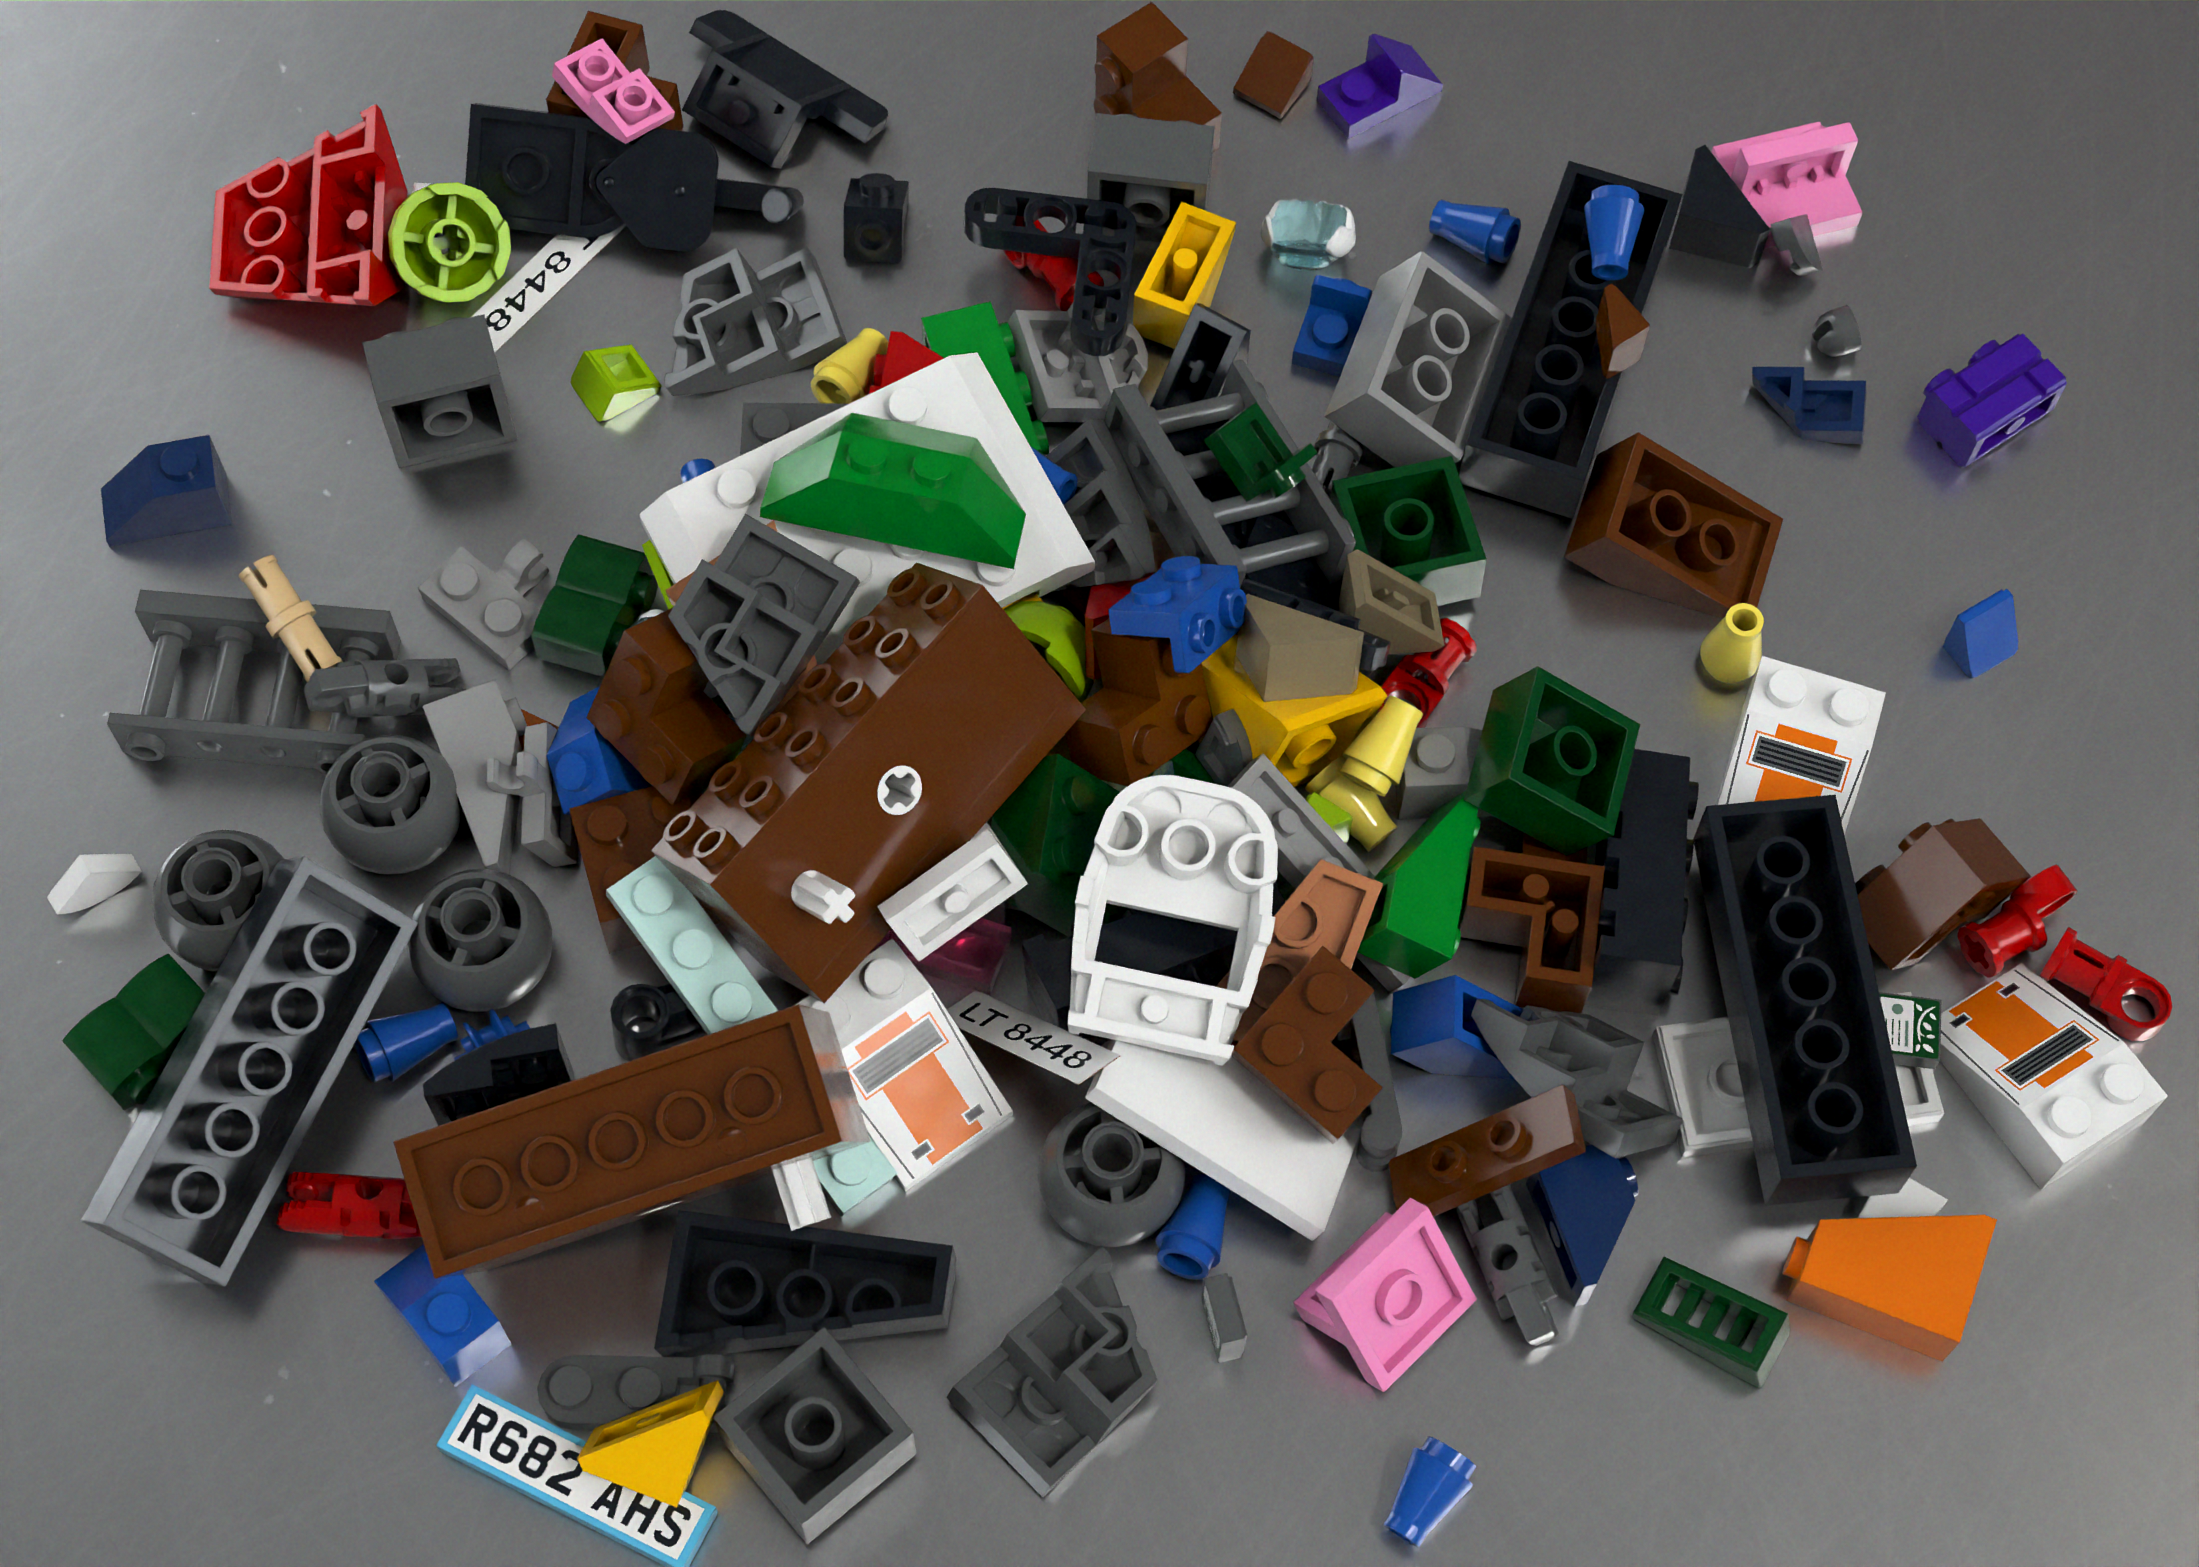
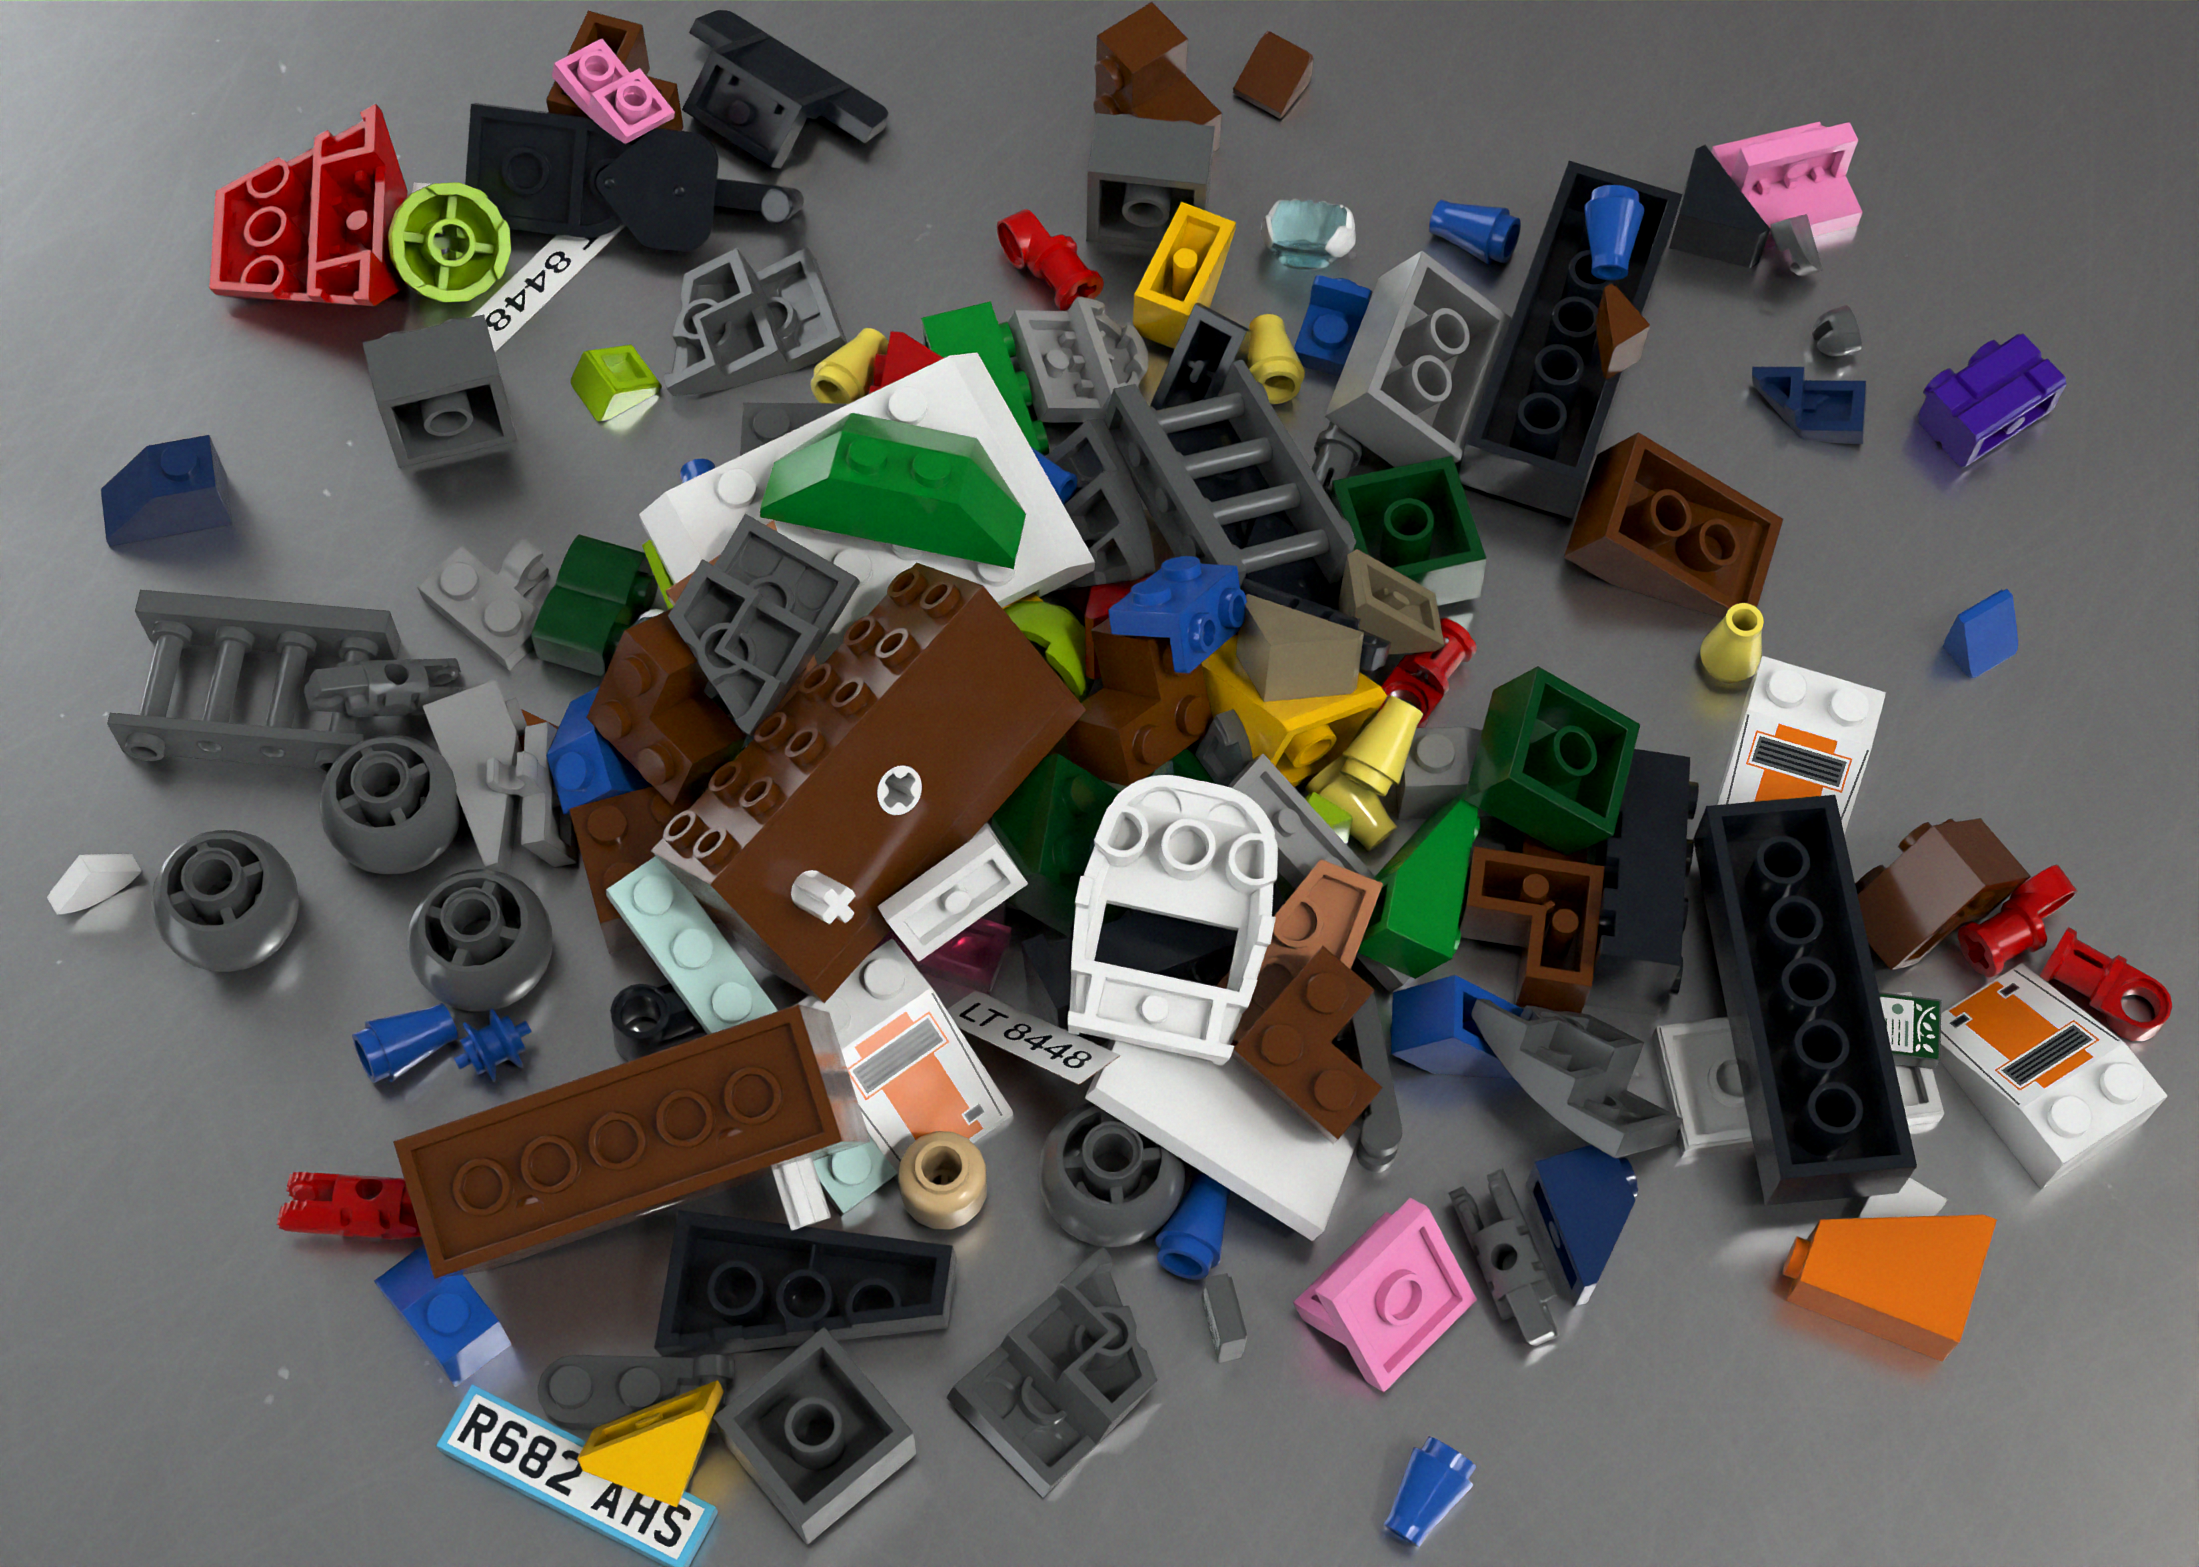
dark green brick [62,953,205,1110] -> none
black brick [81,856,418,1287] -> none
tan pin [238,555,343,683] -> none
black slope [423,1023,575,1126] -> none
black bracket [844,173,909,263] -> none
black beam [963,188,1136,356] -> none
dark green bracket [1204,402,1318,502] -> none
dark purple slope [1316,34,1443,139] -> none
reddish brown plate [1389,1084,1586,1217] -> none
dark green slope [1633,1257,1790,1388] -> none
none -> tan head [898,1131,987,1230]
none -> light yellow cone [1247,314,1305,404]

